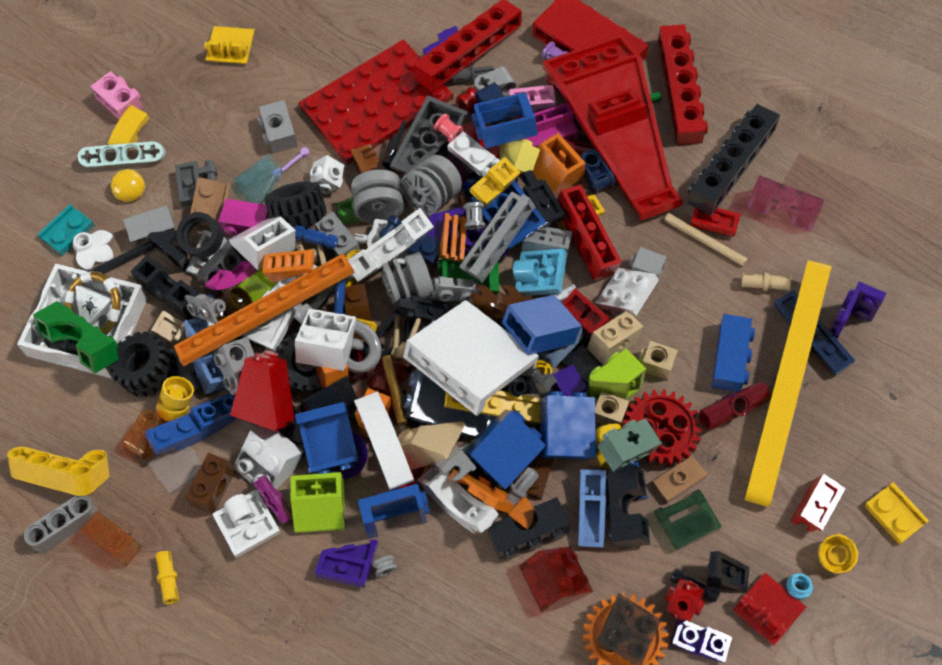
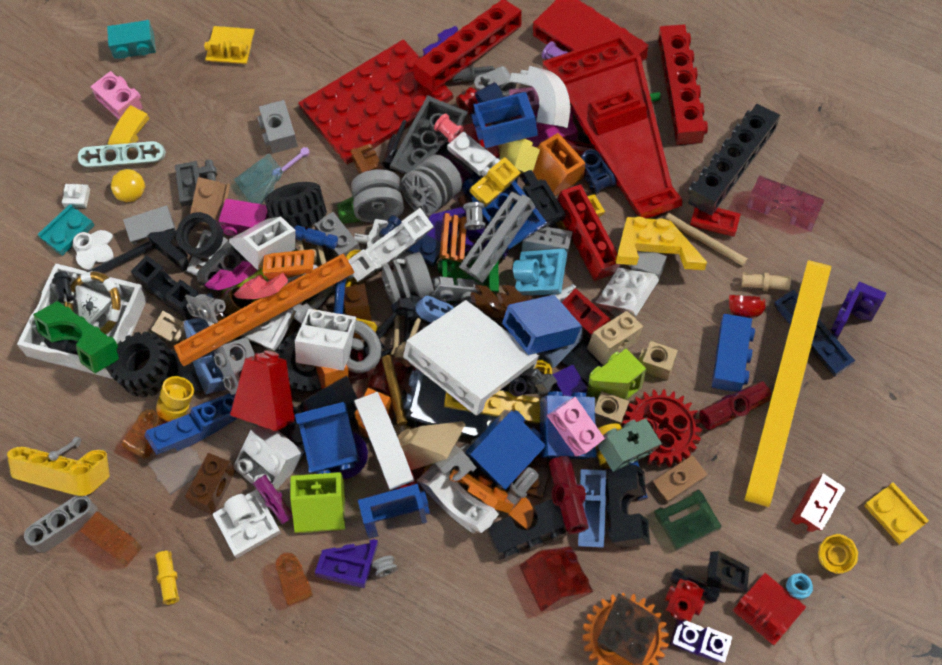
white brick [310,155,344,195] -> none
none -> light grey hinge [48,437,81,461]
none -> black pin [52,271,74,303]
none -> white tile [62,184,90,208]
none -> teal brick [107,20,156,59]
none -> coral slope [234,273,289,299]
none -> clear orange piece [275,552,313,606]
none -> medium blue beam [415,296,454,322]
none -> white arch [510,66,570,127]
none -> bright pink brick [547,397,605,456]
none -> dark red piece [549,456,589,534]
none -> yellow wing [616,217,707,270]
none -> red hair [729,295,766,319]

